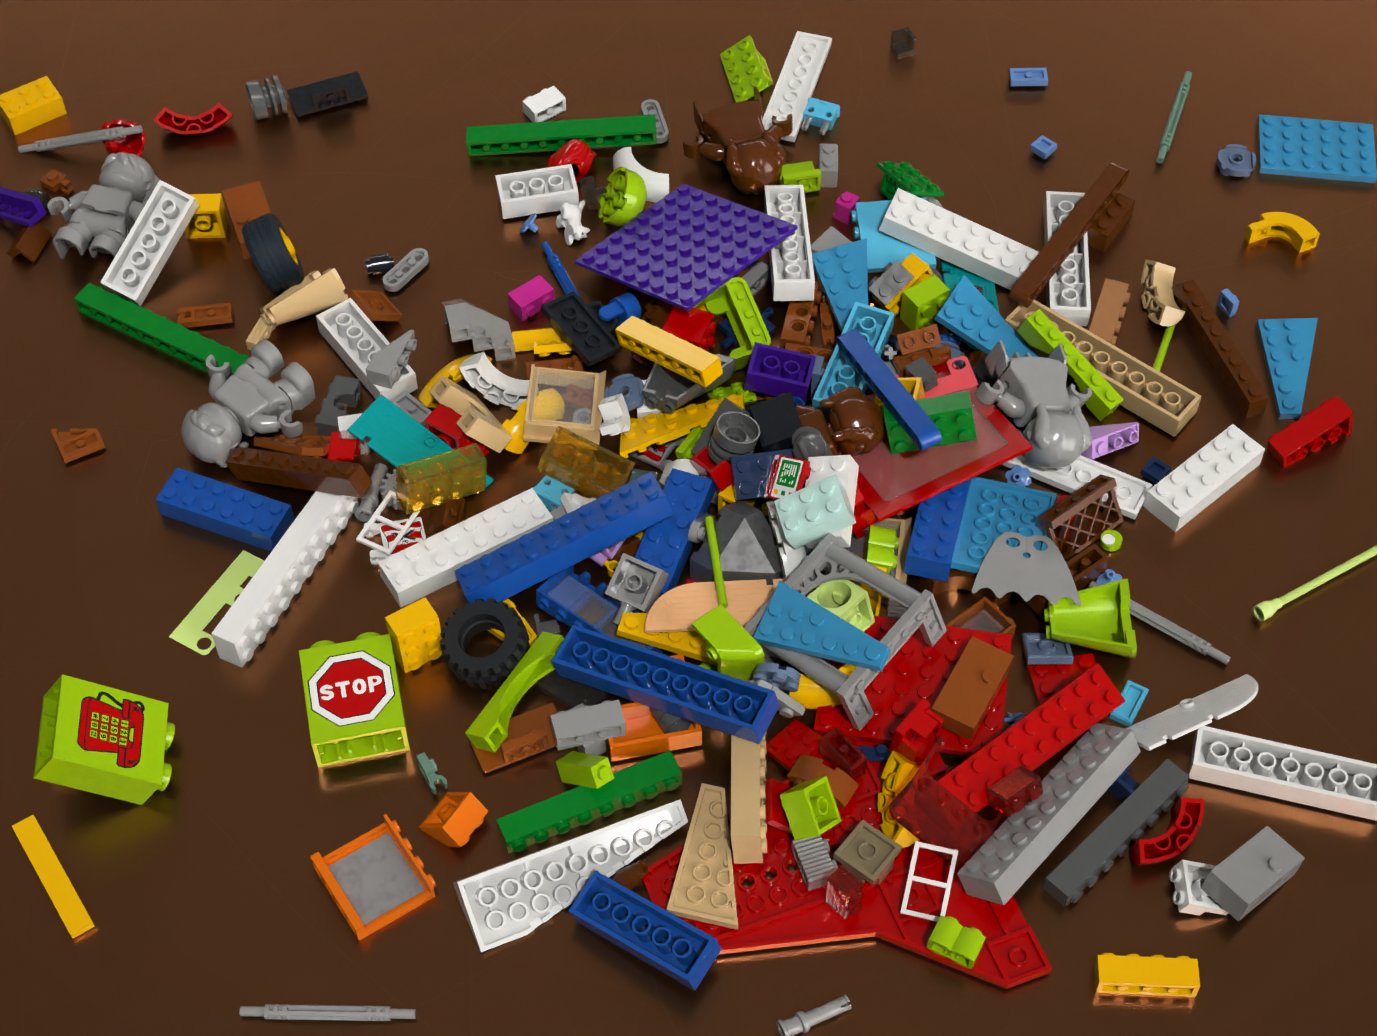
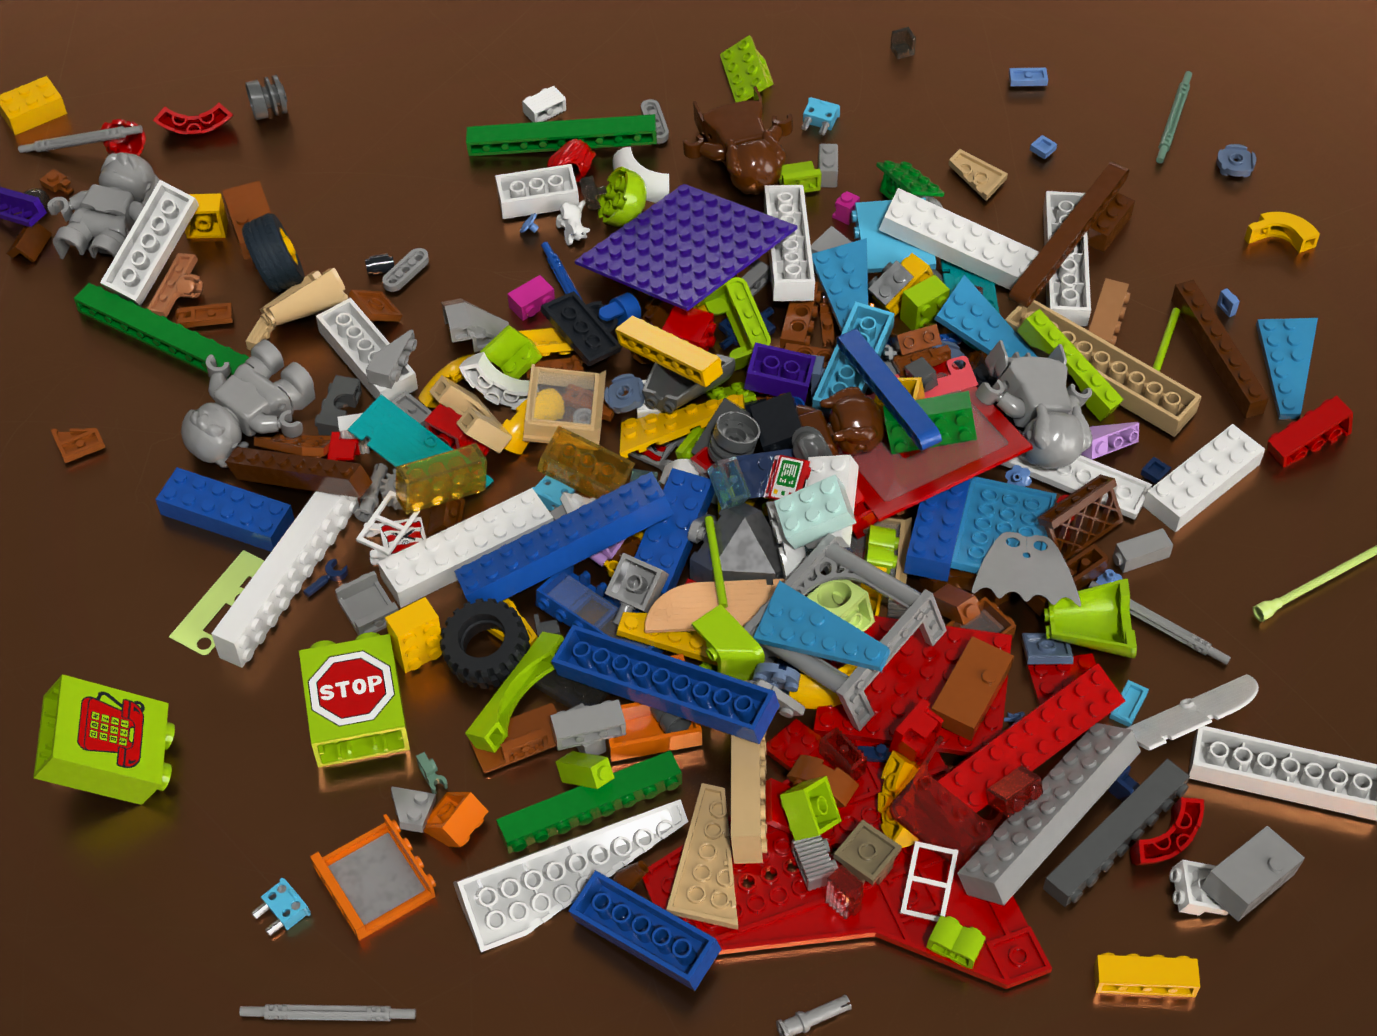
yellow tile [12,814,95,939] -> none
black bracket [287,72,368,117] -> none
white brick [598,393,630,436] -> none
white plate [762,31,832,142] -> none
lime tile [1100,530,1123,552] -> none
tan brick [1141,260,1185,326] -> none
dark azure plate [1257,114,1377,183] -> none
none -> nougat plate [147,253,203,317]
none -> medium azure piece [252,878,311,936]
none -> dark blue piece [303,559,348,598]
none -> light grey panel [335,571,399,636]
none -> light grey wing [391,786,436,833]
none -> lime bracket [480,325,542,379]
none -> clear light blue brick [707,456,751,510]
none -> dark orange brick [933,584,981,625]
none -> tan wing [949,149,1008,201]
none -> light grey brick [1113,528,1173,573]

